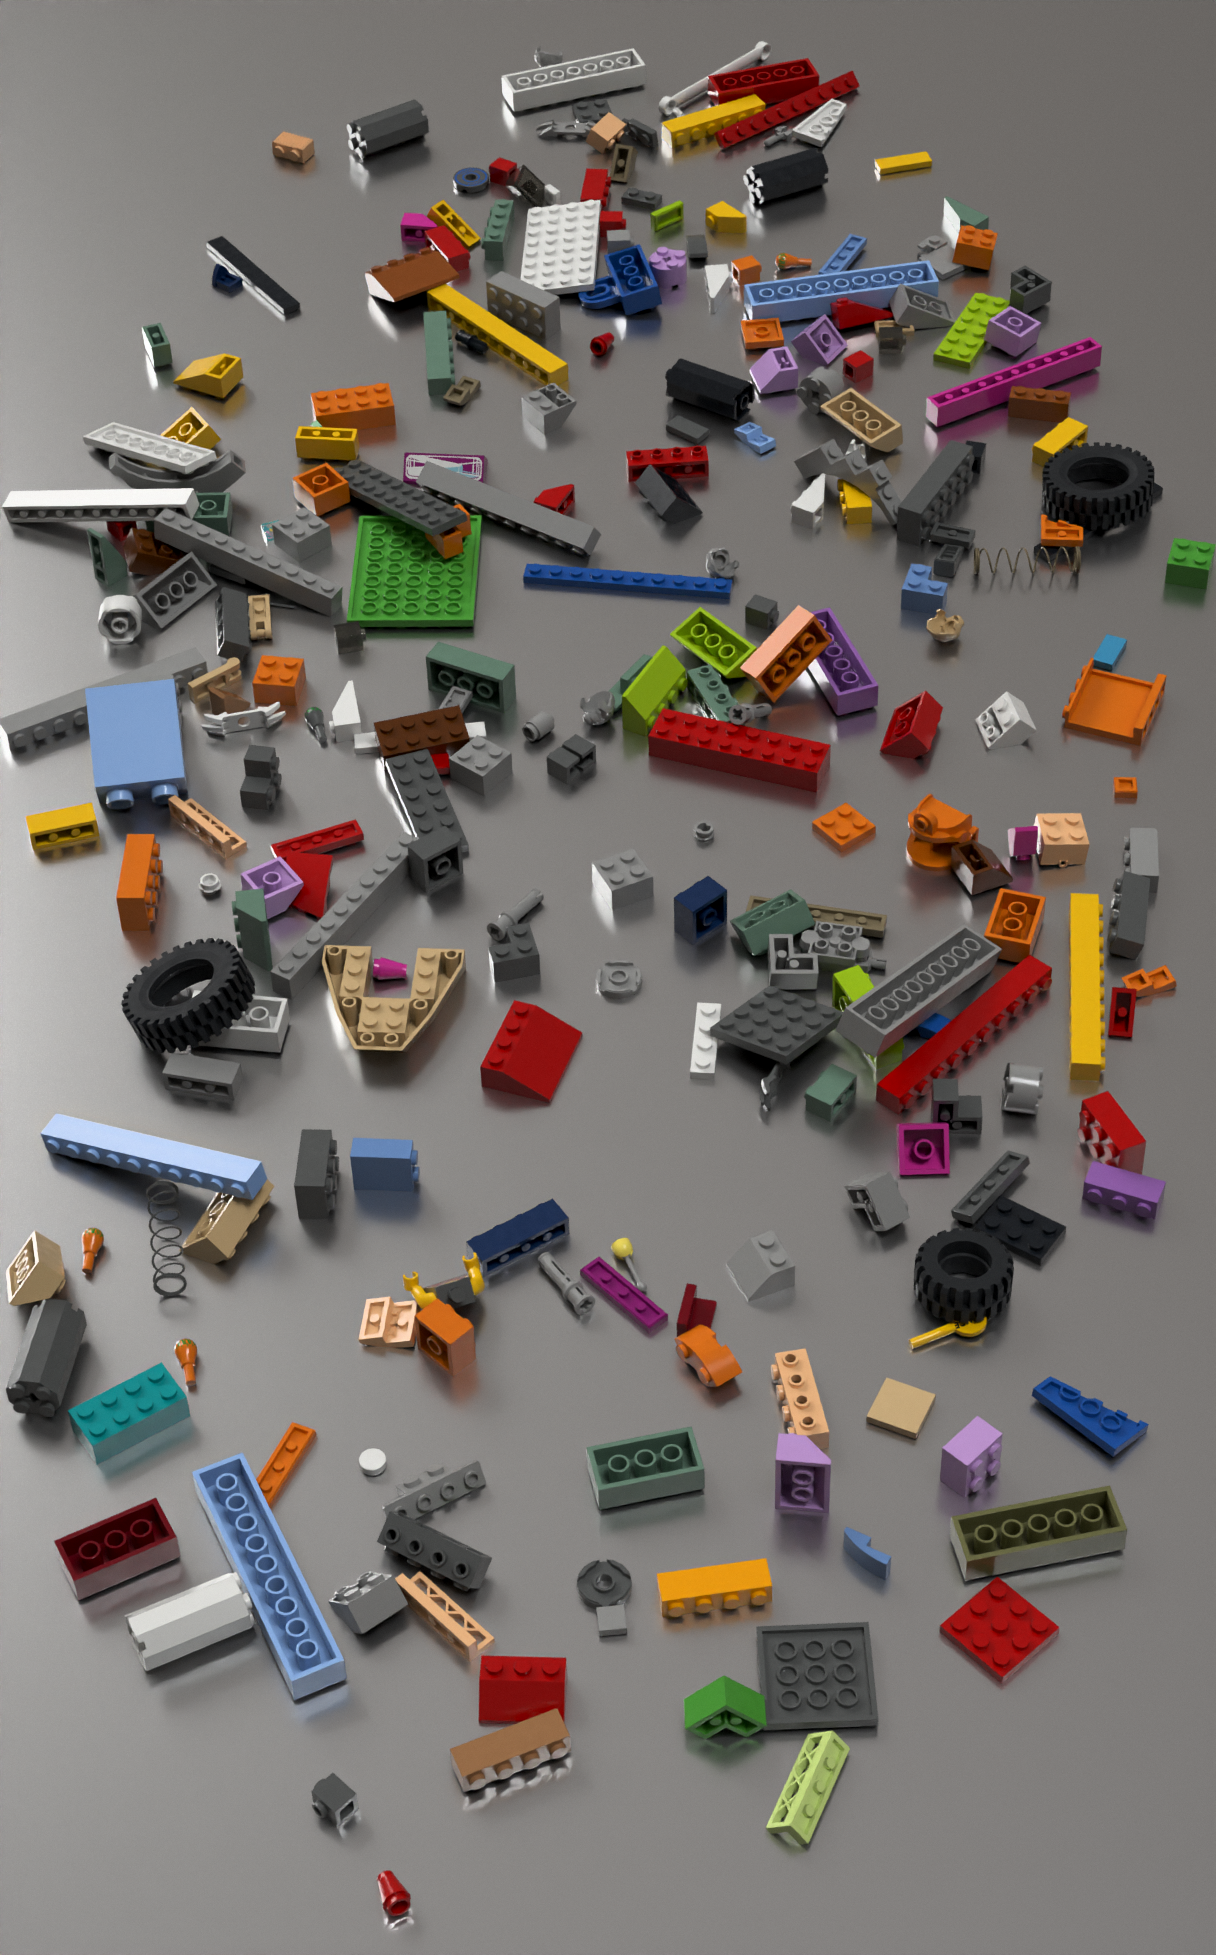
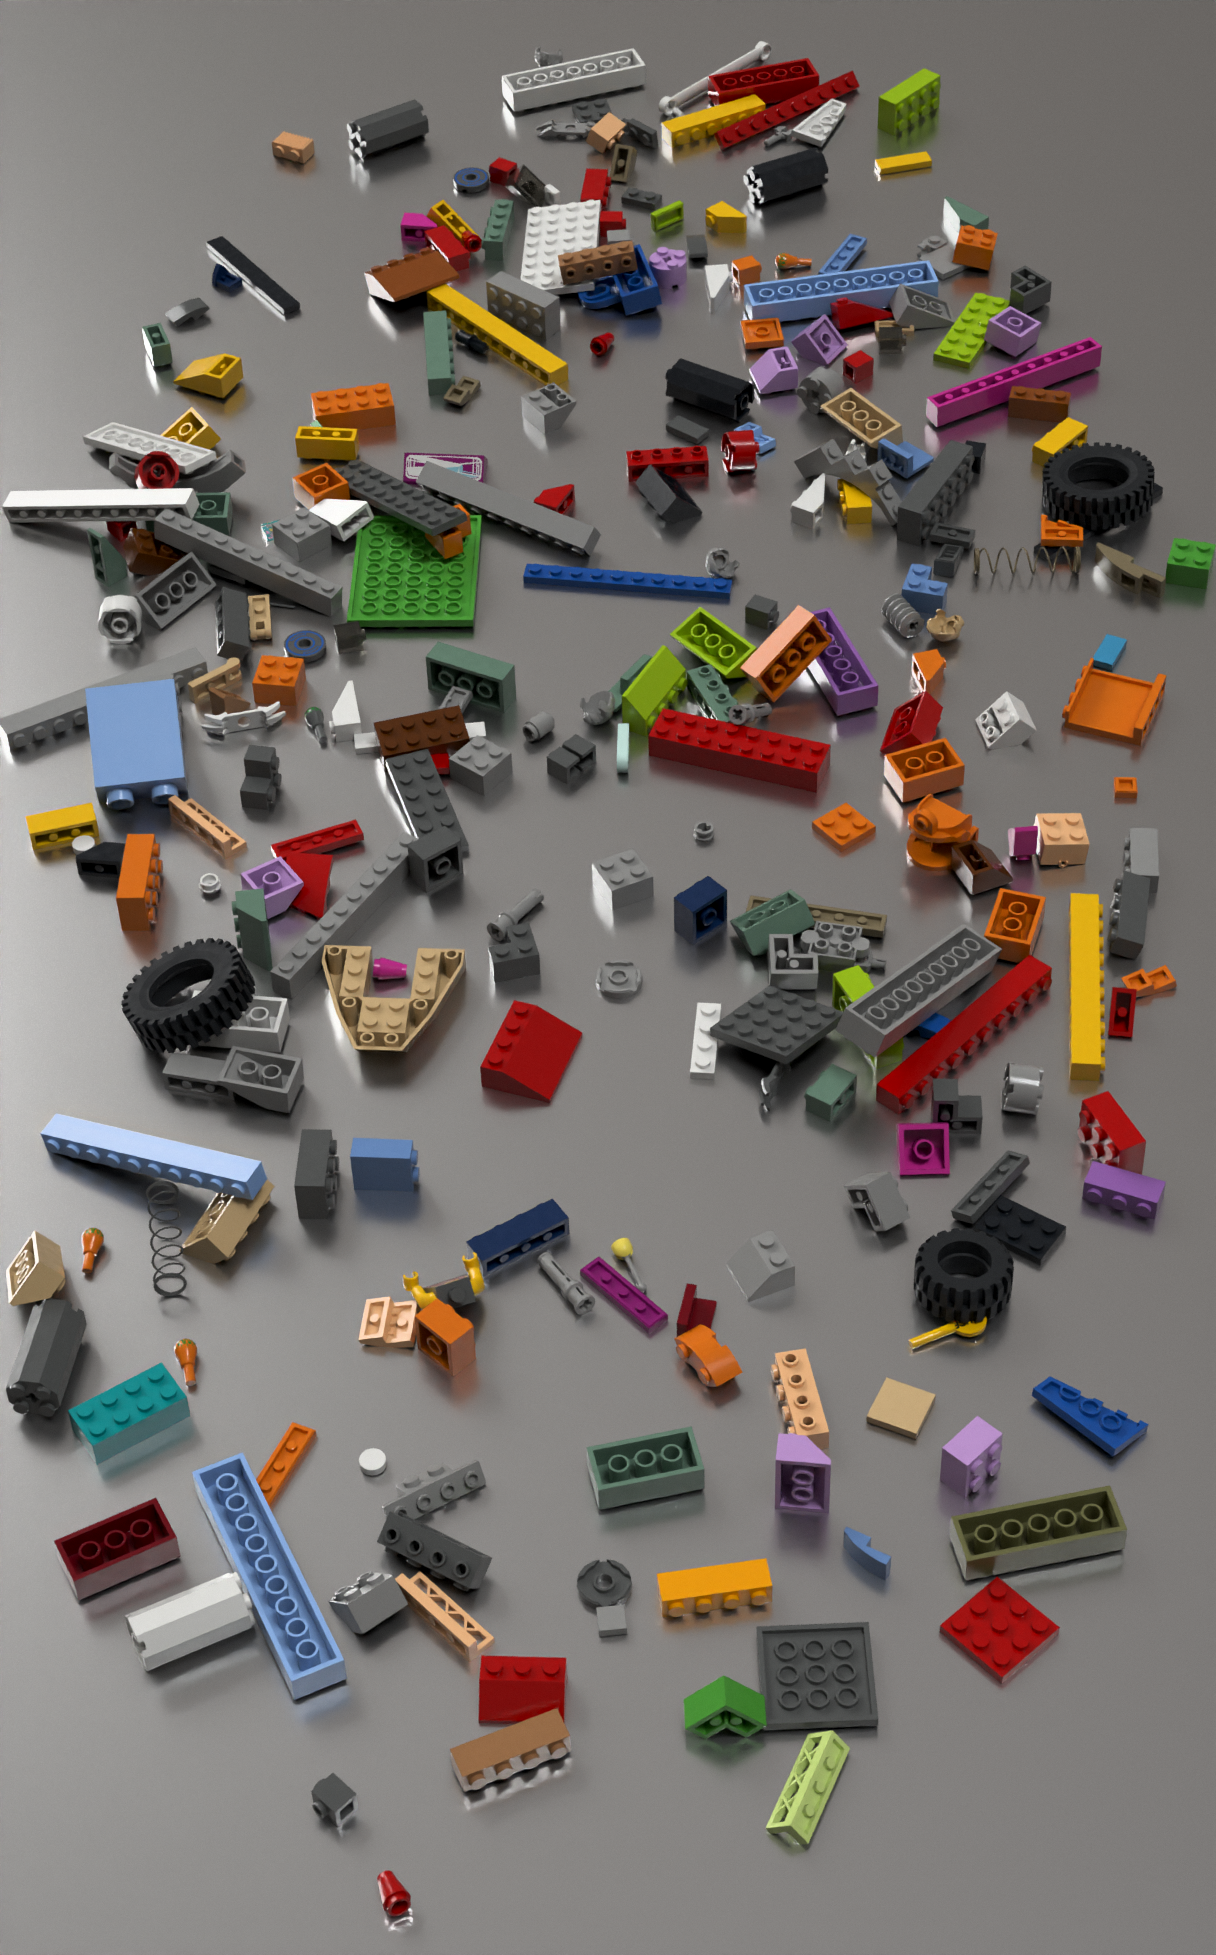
none -> white tile [72,835,95,855]
none -> black slope [76,842,126,878]
none -> red brick [134,451,179,489]
none -> dark grey slope [165,298,210,327]
none -> light grey slope [217,1046,304,1113]
none -> dark grey tile [284,630,326,663]
none -> white slope [310,499,374,541]
none -> red cone [462,231,482,253]
none -> medium nougat brick [558,240,638,285]
none -> light aqua beam [617,723,629,773]
none -> red brick [721,430,759,472]
none -> lime brick [878,68,941,136]
none -> medium blue bracket [878,438,934,478]
none -> light grey piece [882,593,925,638]
none -> orange brick [884,738,965,803]
none -> orange slope [912,649,946,695]
none -> dark tan slope [1095,542,1166,598]

